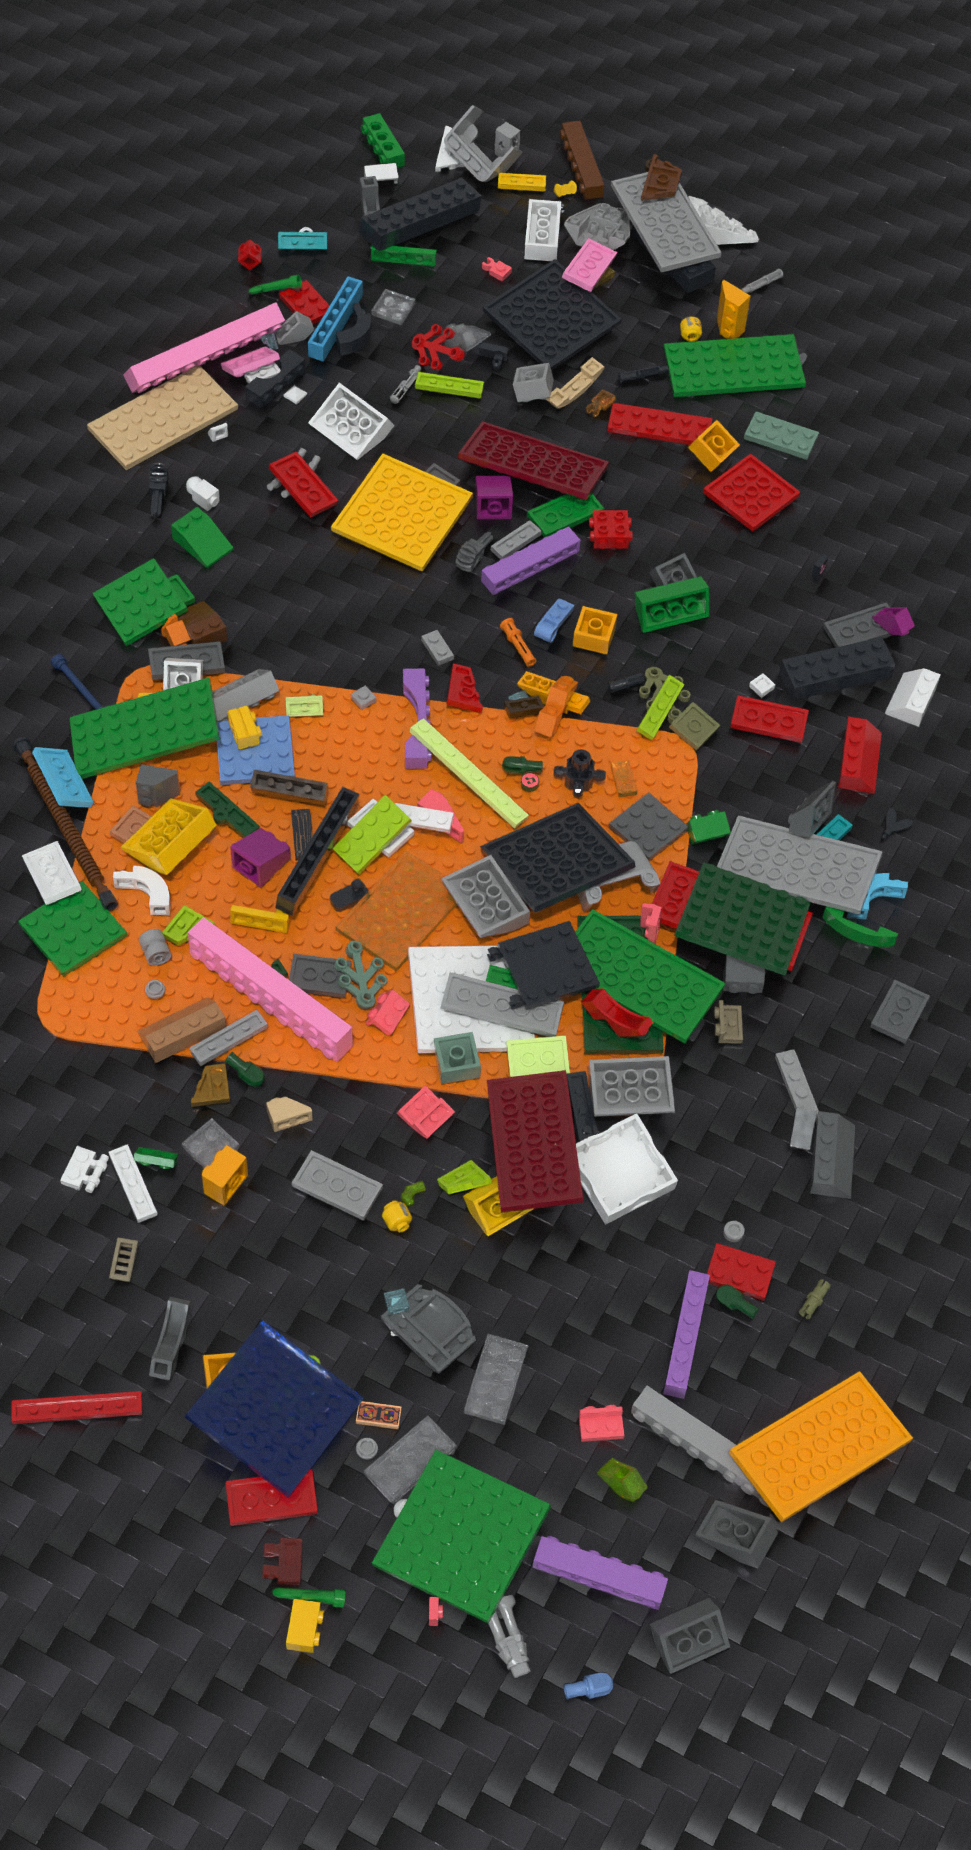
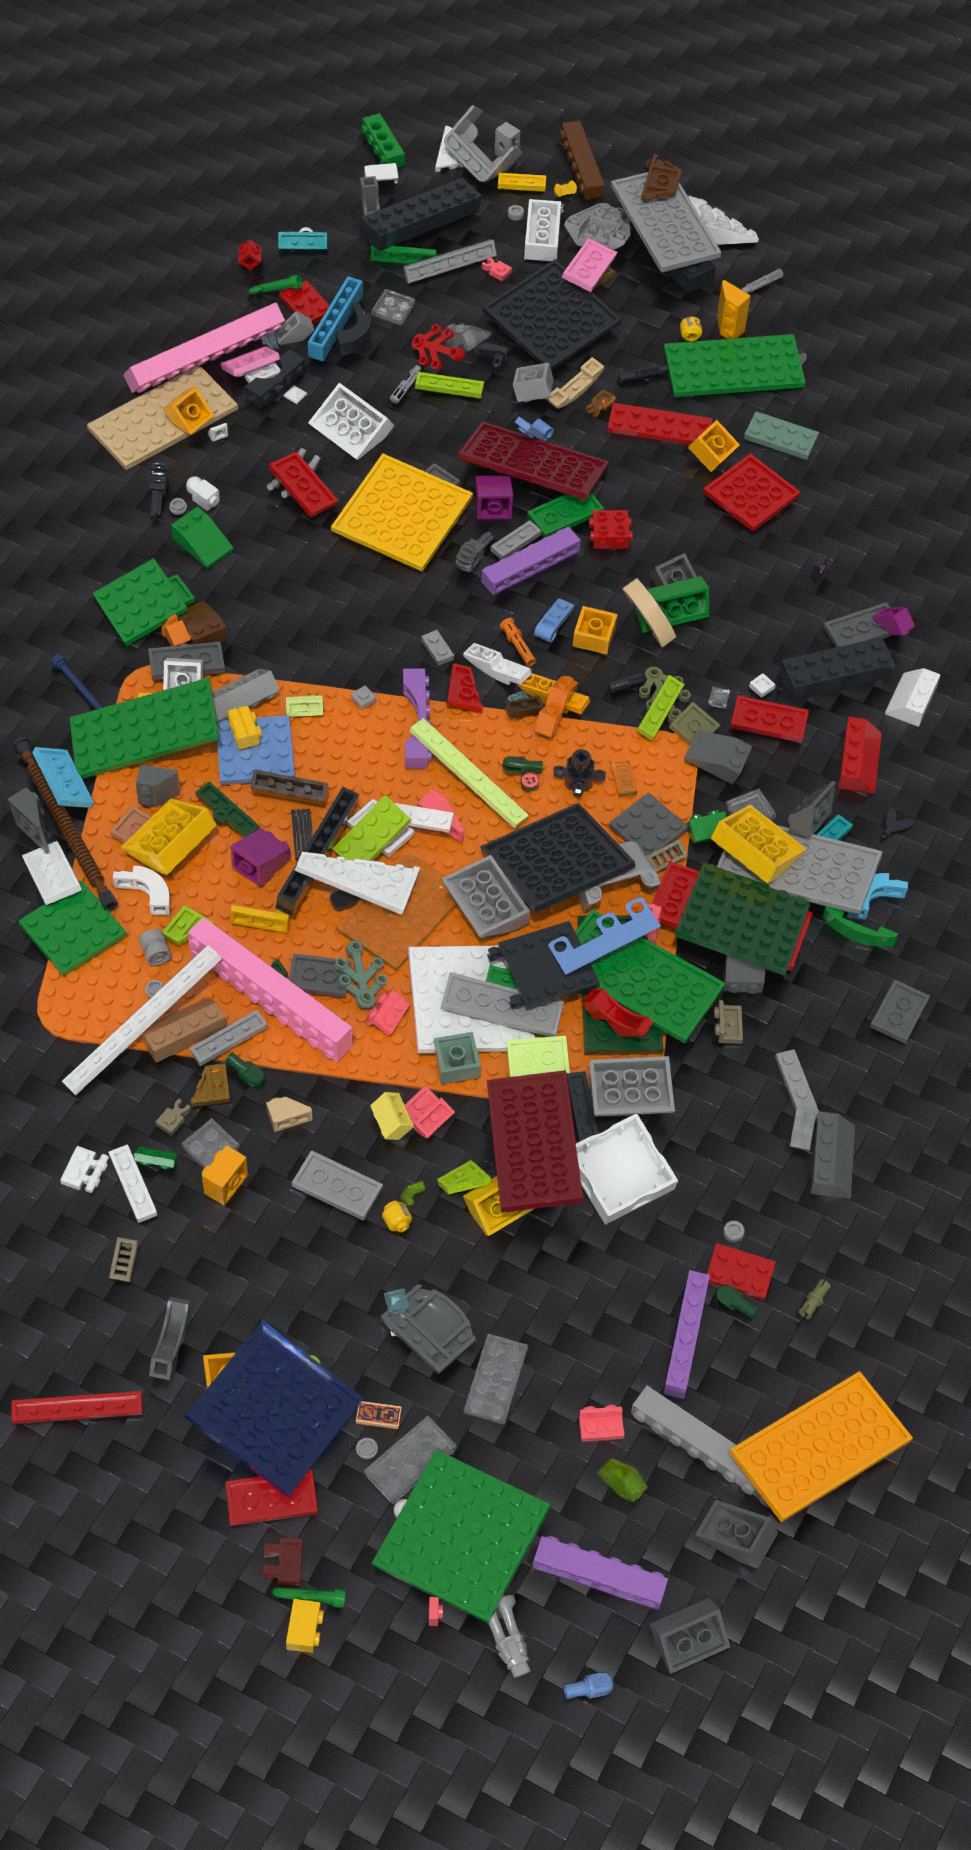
none -> dark grey slope [7,788,50,854]
none -> white plate [62,945,222,1095]
none -> dark tan plate [156,1099,191,1136]
none -> light orange slope [163,387,215,435]
none -> light grey plate [169,498,187,515]
none -> white wing [295,852,420,915]
none -> light yellow brick [370,1092,414,1140]
none -> light grey tile [403,239,497,283]
none -> white slope [463,643,532,685]
none -> light grey tile [508,205,524,221]
none -> medium blue plate [515,417,553,441]
none -> medium blue piece [549,898,661,975]
none -> tan slope [622,578,676,647]
none -> dark tan slope [646,839,688,872]
none -> dark grey slope [684,730,752,785]
none -> clear plate [708,687,730,709]
none -> yellow slope [711,805,807,884]
none -> clear tile [726,789,776,820]

